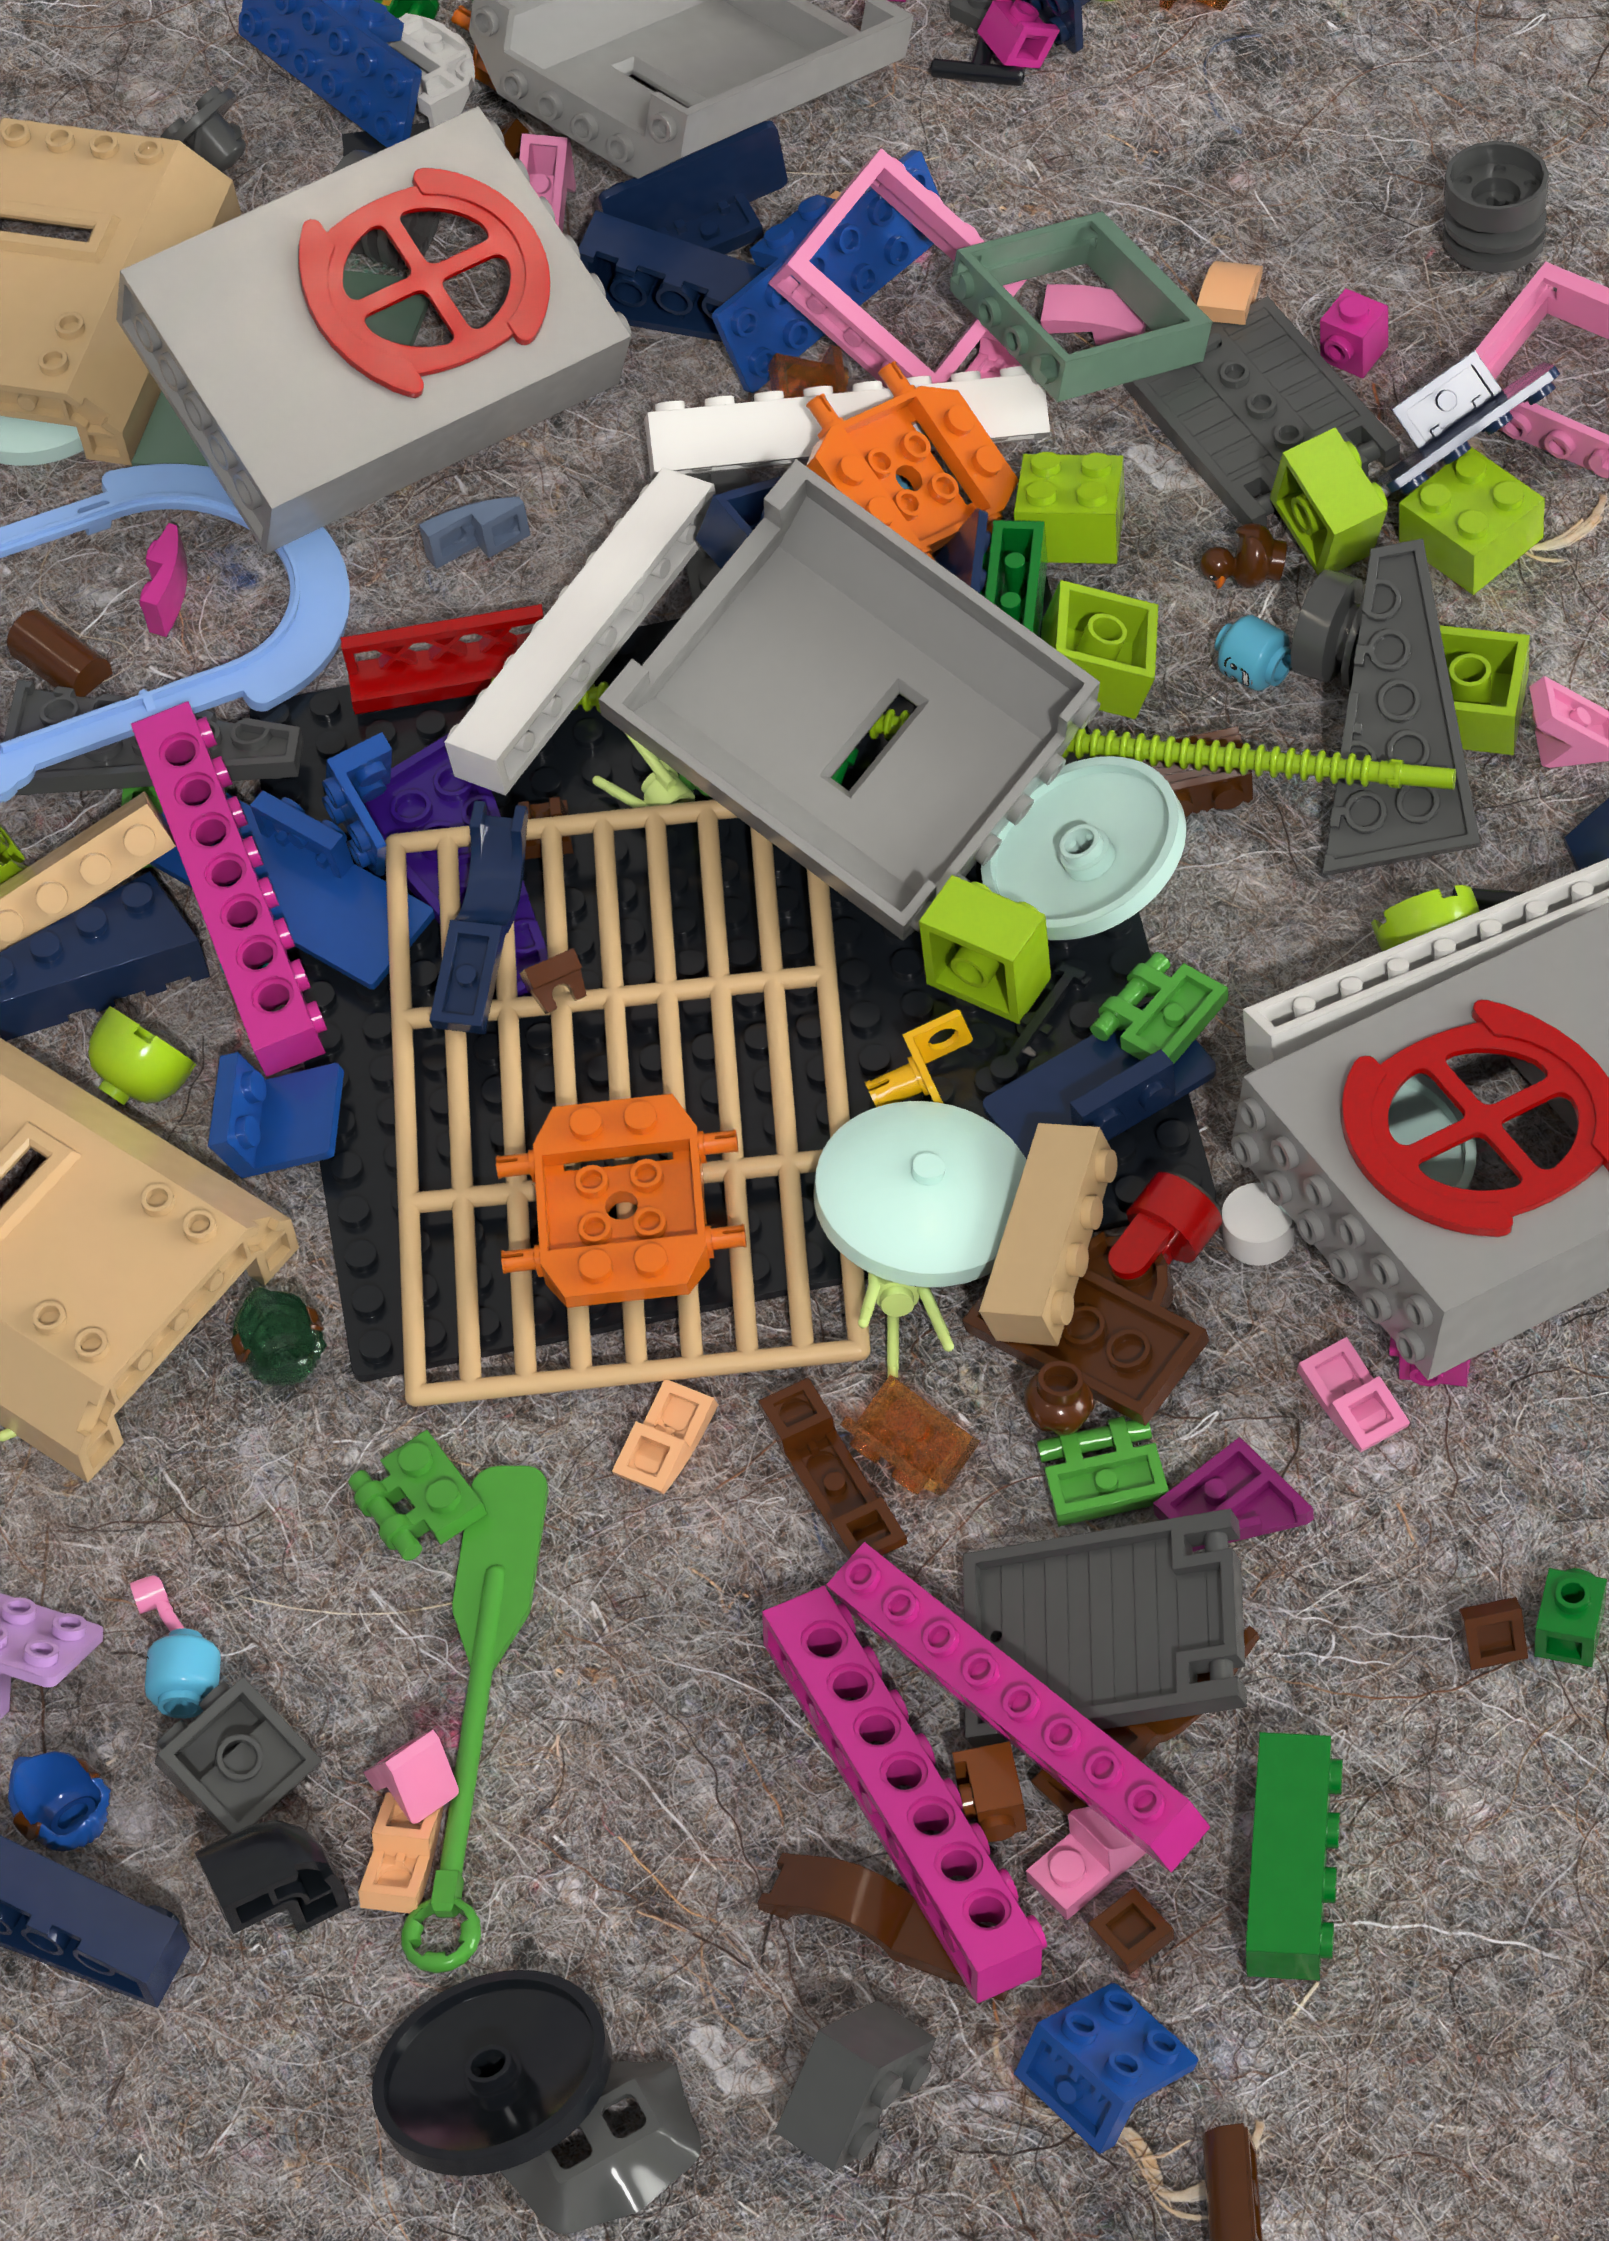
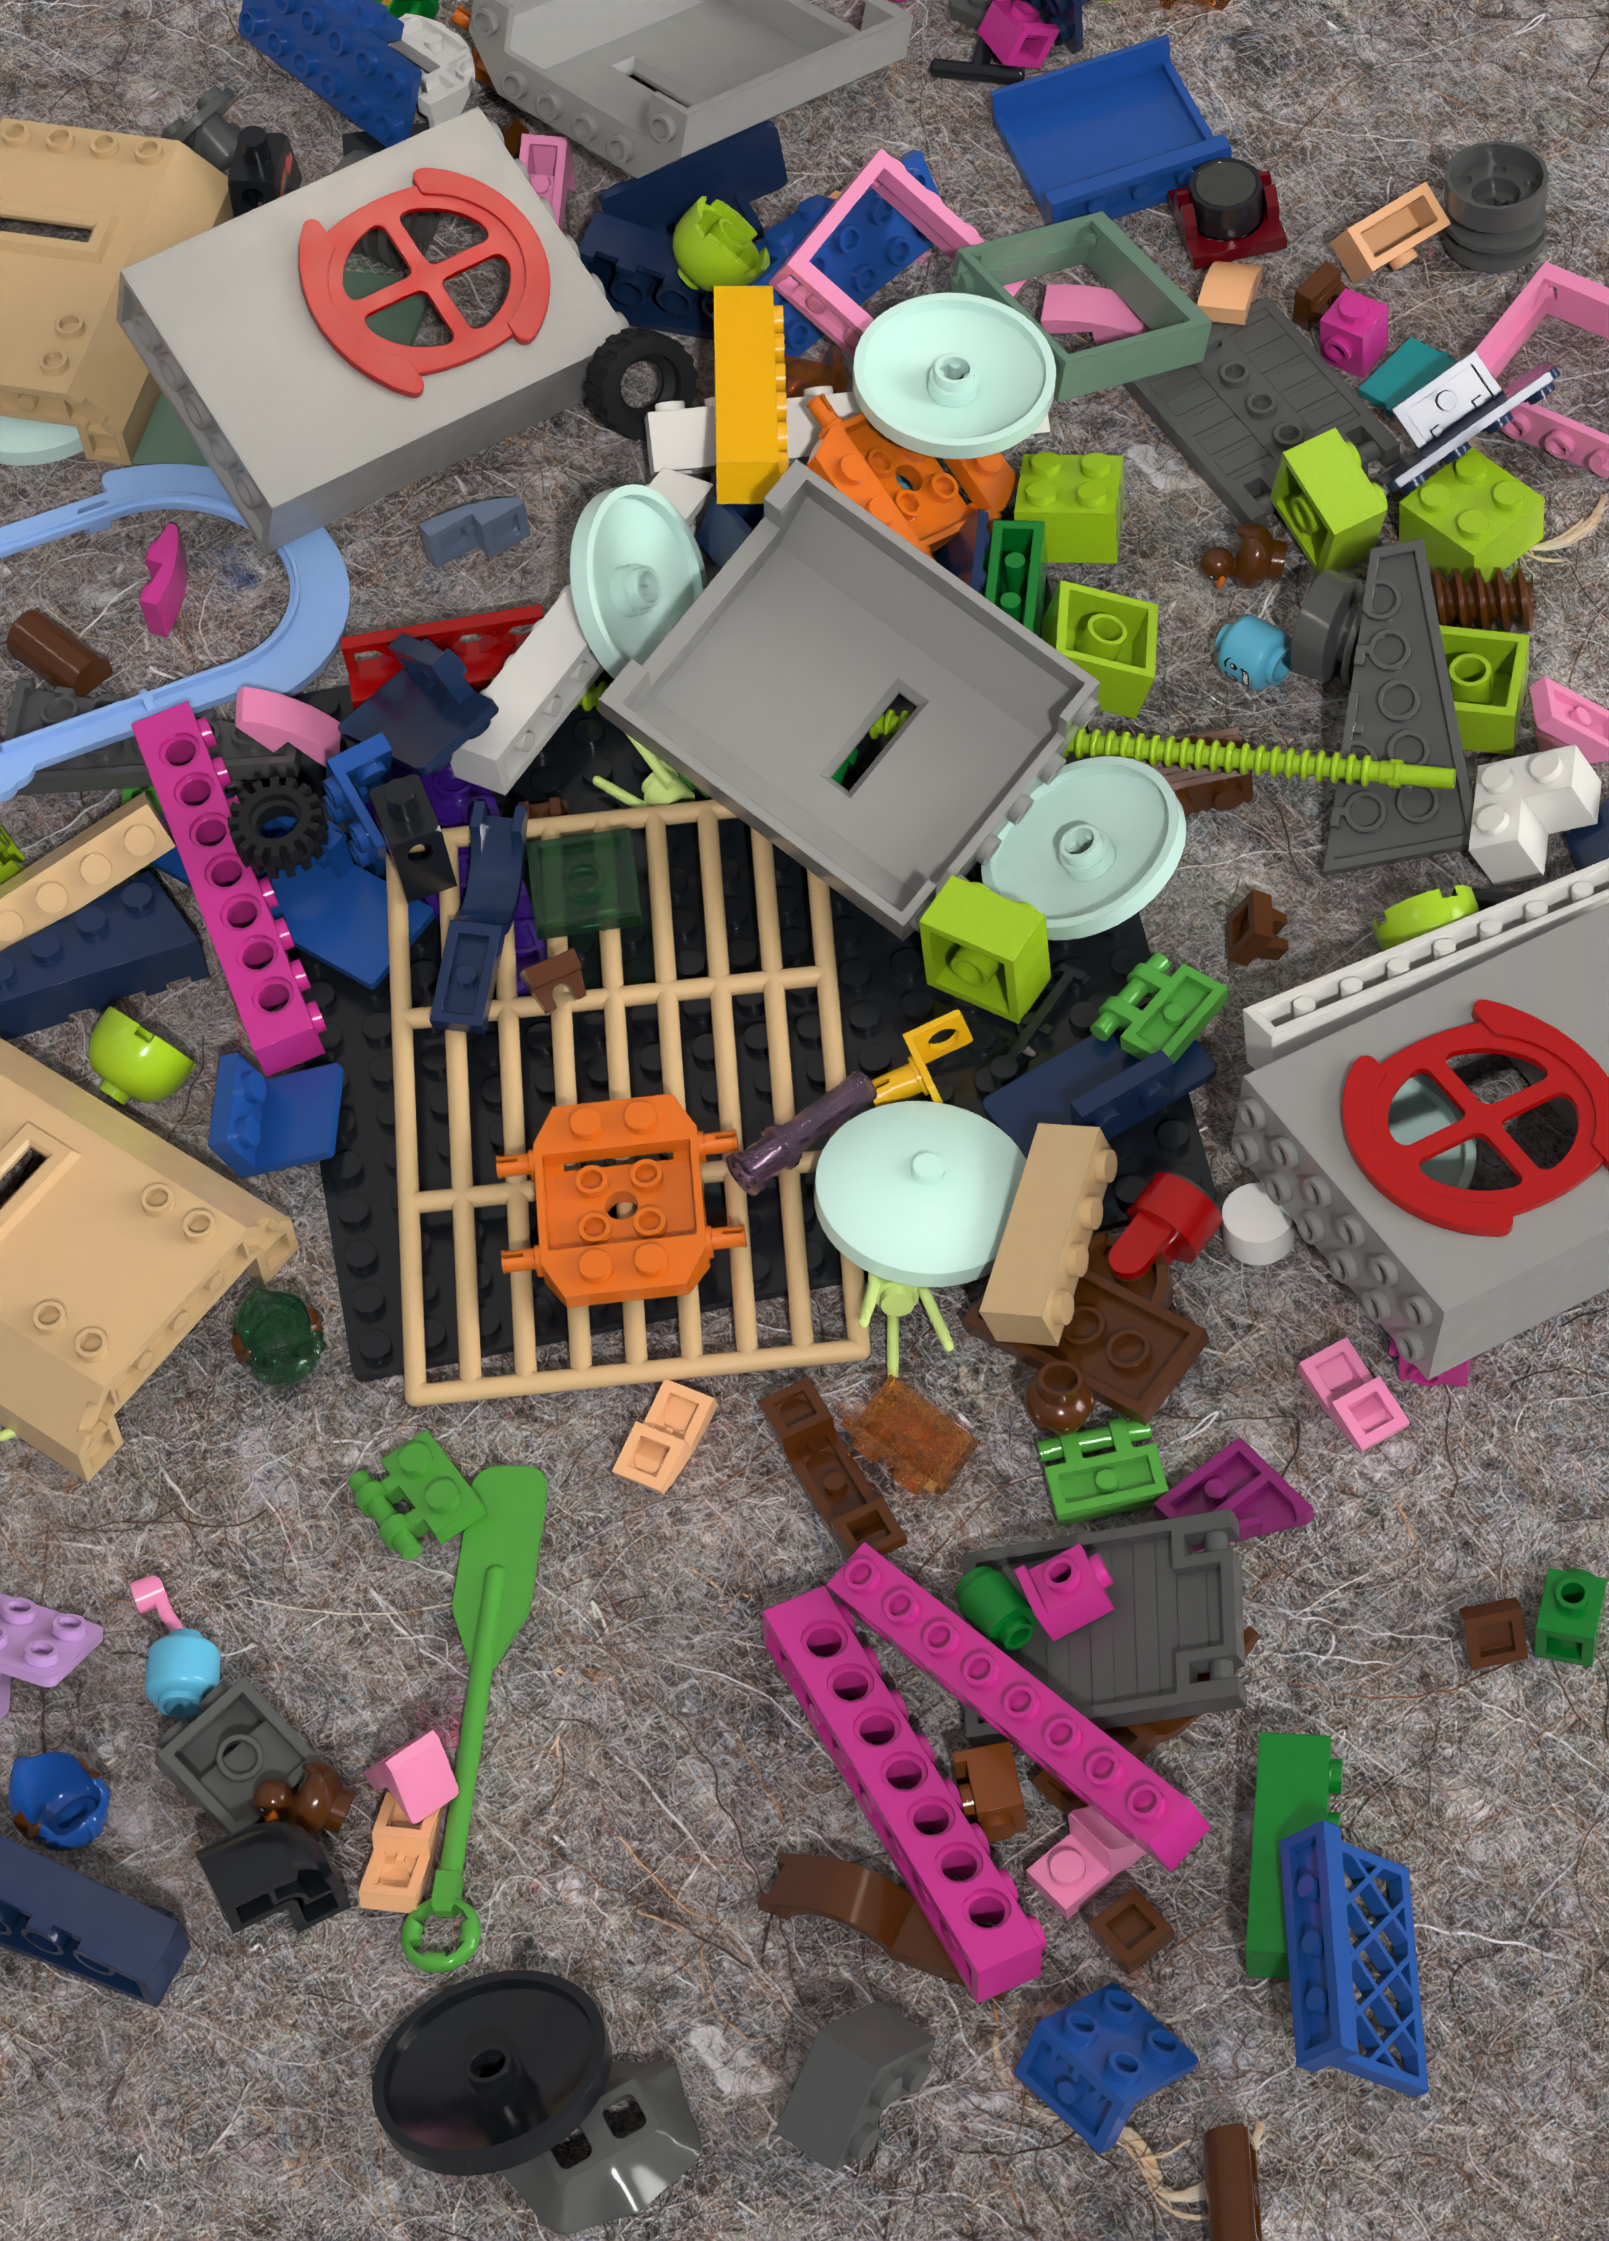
none -> black torso [228,126,302,218]
none -> black tyre [228,776,329,879]
none -> bright pink slope [235,687,341,768]
none -> reddish brown animal [253,1761,357,1835]
none -> dark blue bracket [338,633,499,776]
none -> black torso [368,774,457,903]
none -> clear green plate [526,827,643,940]
none -> light aqua dish [570,484,708,679]
none -> black tyre [584,327,699,442]
none -> lime cylinder [672,196,770,294]
none -> yellow brick [713,286,789,504]
none -> pin [726,1070,877,1196]
none -> light aqua dish [853,293,1056,459]
none -> green brick [955,1566,1037,1651]
none -> blue panel [990,34,1231,226]
none -> dark pink brick [1014,1543,1115,1642]
none -> piece [1167,158,1287,270]
none -> reddish brown tile [1226,890,1289,966]
none -> blue fence [1279,1820,1429,2098]
none -> reddish brown tile [1292,261,1350,331]
none -> light nougat brick [1329,182,1451,285]
none -> teal piece [1358,337,1456,417]
none -> reddish brown piece [1430,566,1534,632]
none -> white brick [1468,744,1602,887]

